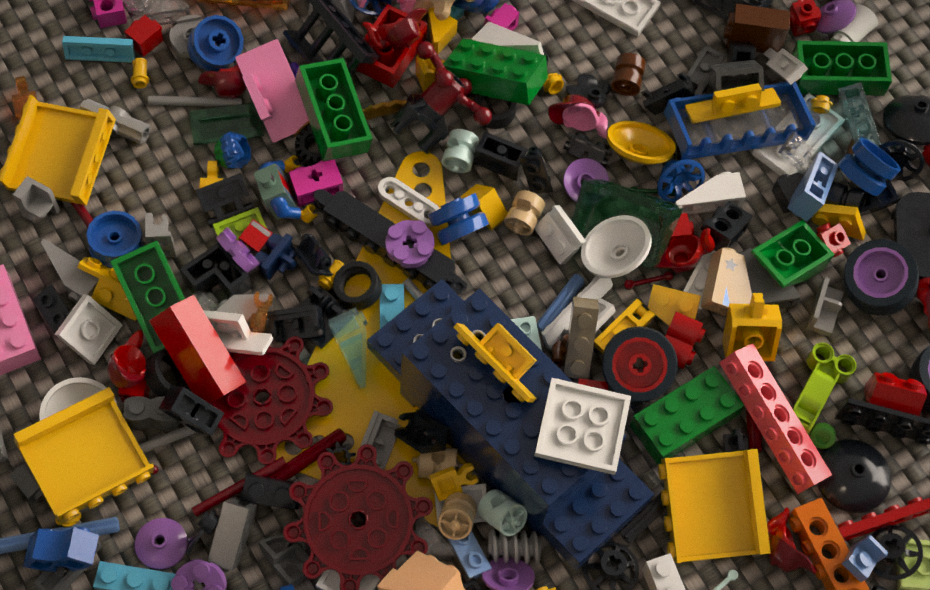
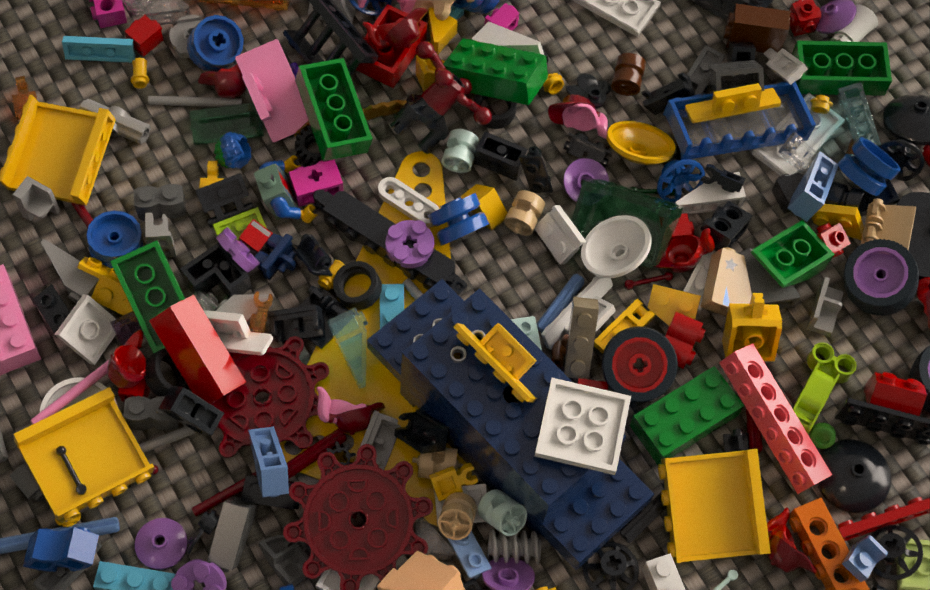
none -> bright pink bar [30,360,109,425]
none -> black hinge [56,446,87,495]
none -> tile [110,311,144,345]
none -> dark grey brick [134,184,186,220]
none -> medium blue slope [248,426,289,497]
none -> hair [317,386,385,435]
none -> black plate [701,164,746,193]
none -> tan hinge [861,198,916,250]

